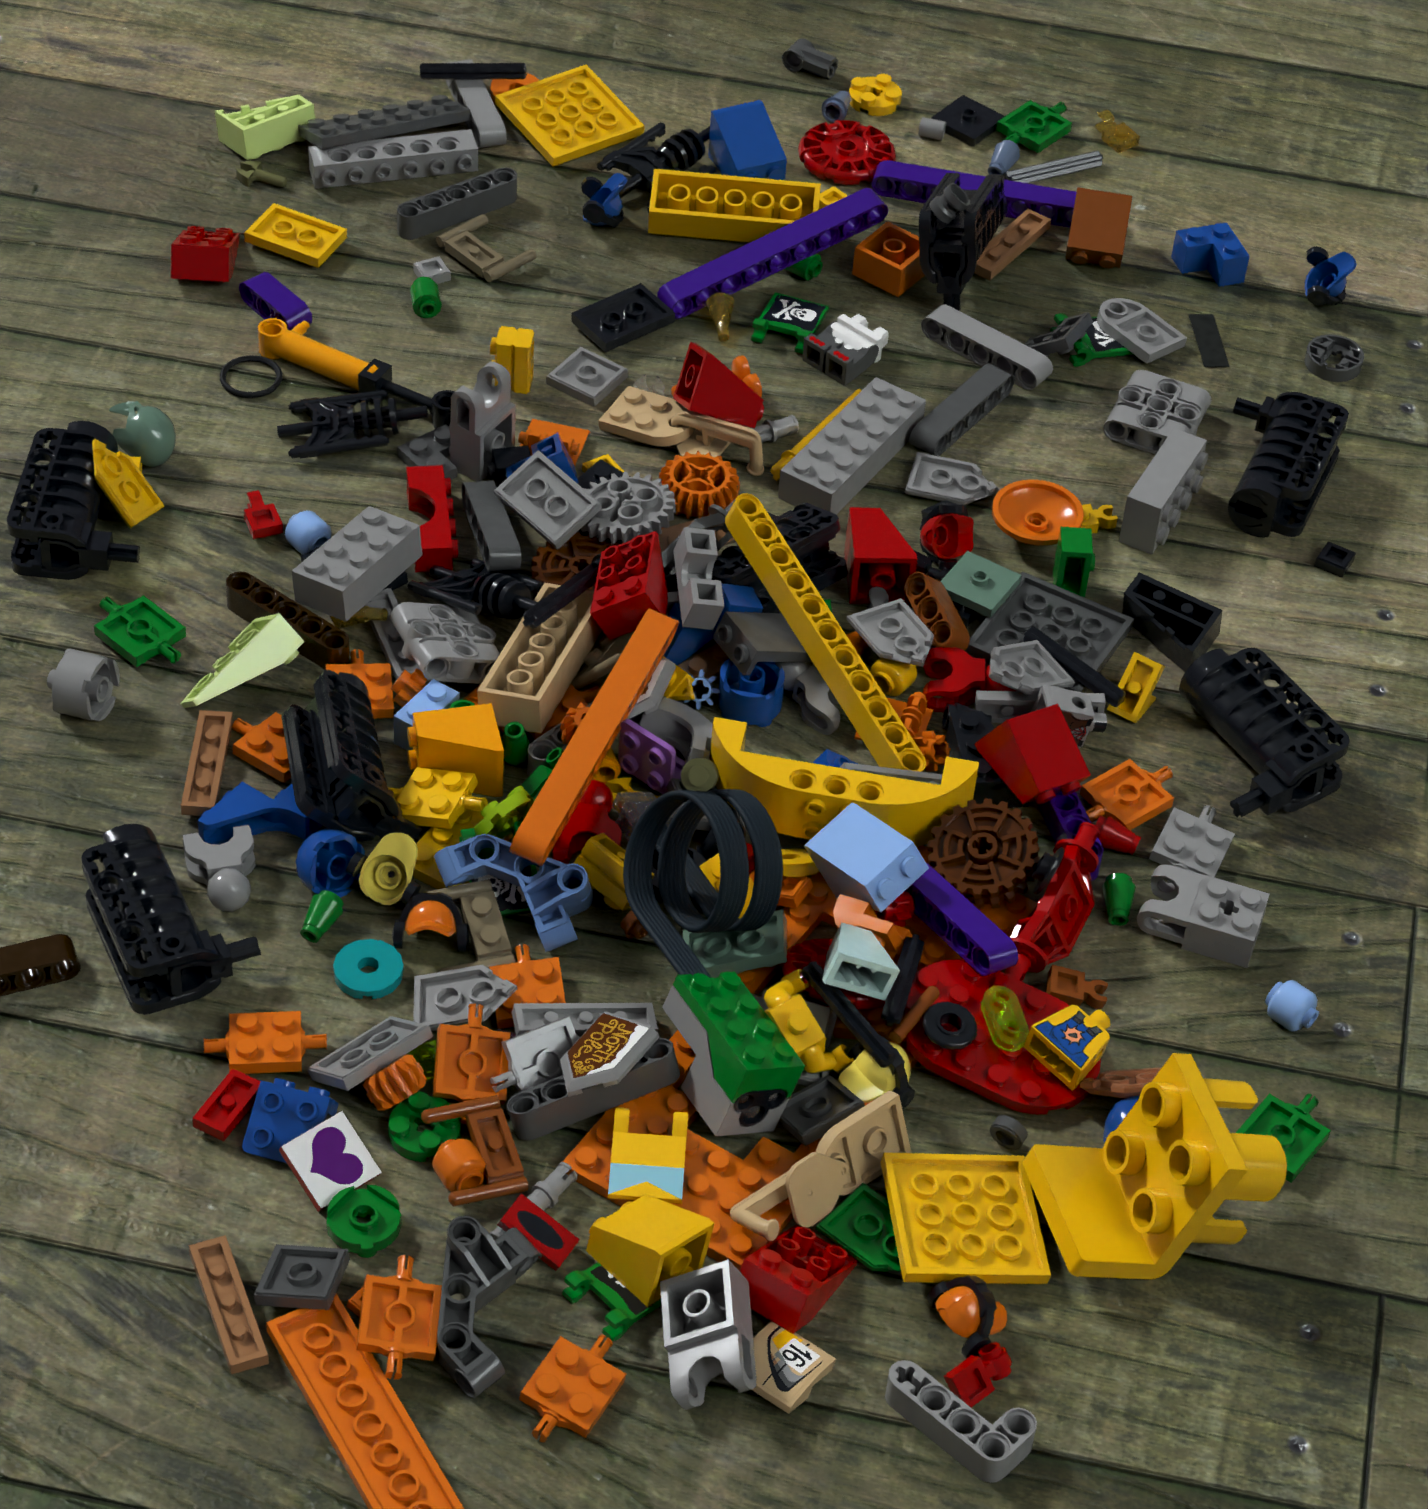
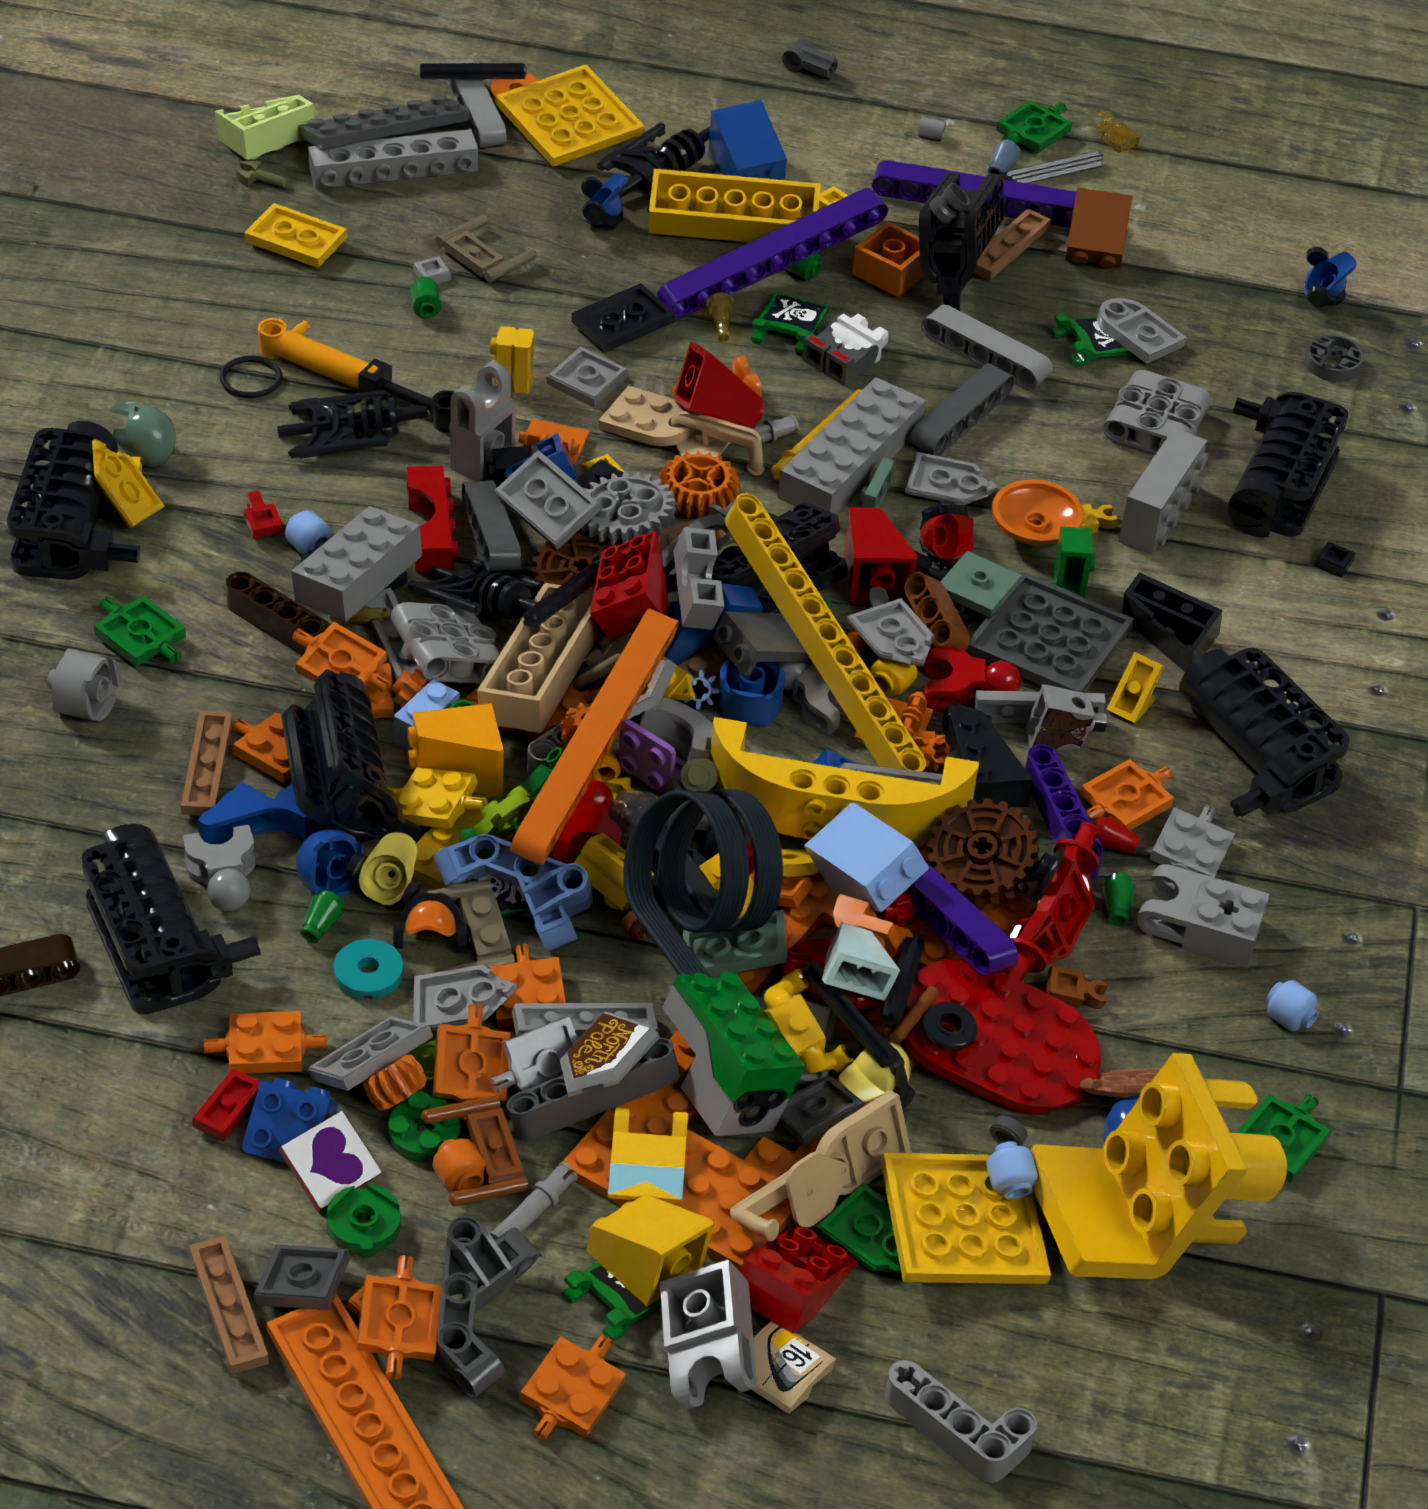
red slope [171,226,240,282] -> none
yellowish green wedge [180,613,305,708] -> none
dark purple beam [239,272,312,330] -> none
dark grey beam [397,167,517,240] -> none
dark grey plate [397,424,457,480] -> none
red tile [497,1193,580,1271] -> none
green cone [502,722,530,766] -> none
red plate [798,120,896,185] -> none
sand blue cone [822,91,851,123] -> none
yellow plate [849,73,902,116] -> none
cap [927,1275,1007,1359] -> none
black plate [931,95,1005,147] -> none
red plate [944,1342,1012,1408] -> none
red slope [974,704,1091,804] -> none
clear neon green plate [981,986,1029,1052] -> none
light grey tile [989,640,1075,694] -> none
black axle [1023,627,1126,707] -> none
yellow torso [1023,1005,1111,1091] -> none
dark grey plate [1024,312,1093,356] -> none
blue brick [1171,223,1250,287] -> none
pearl dark grey sticker [1188,314,1229,367] -> none
none -> orange plate [292,621,391,693]
none -> sand green plate [859,457,895,508]
none -> light blue head [986,1141,1038,1199]

